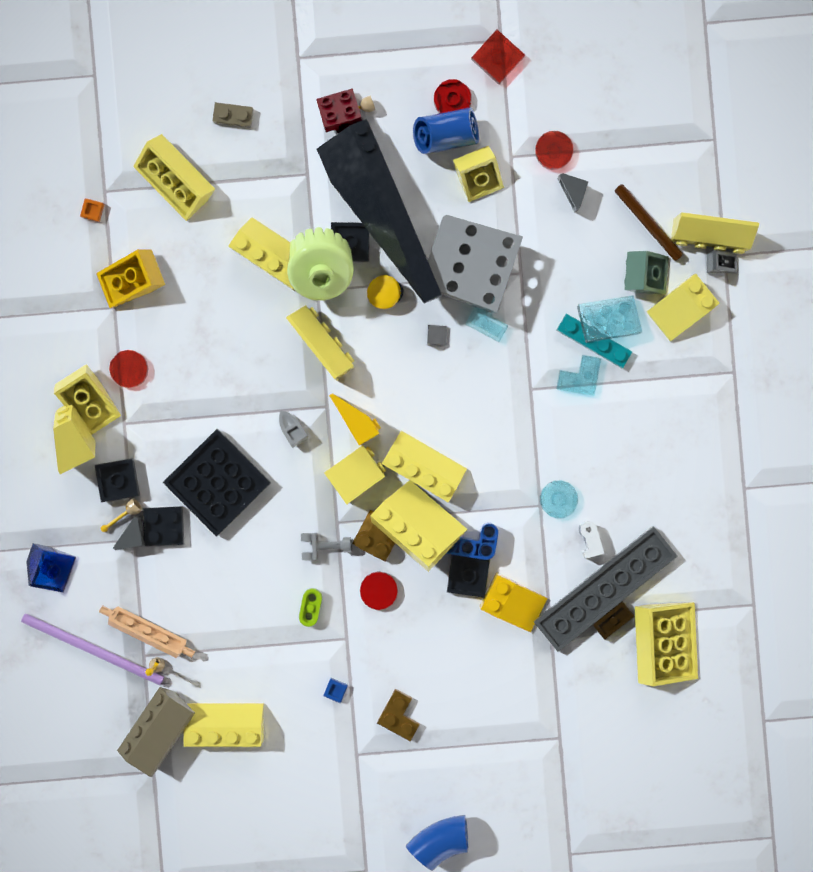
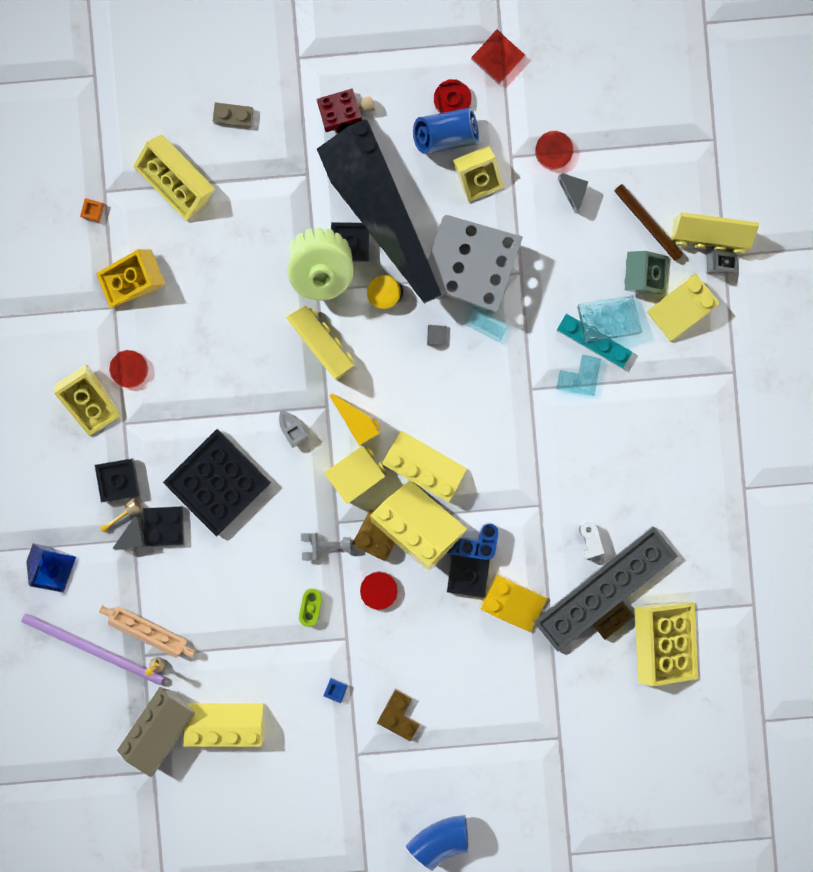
light yellow slope [53,405,96,474] -> none
light yellow slope [229,217,295,291] -> none
clear light blue tile [539,480,578,518] -> none

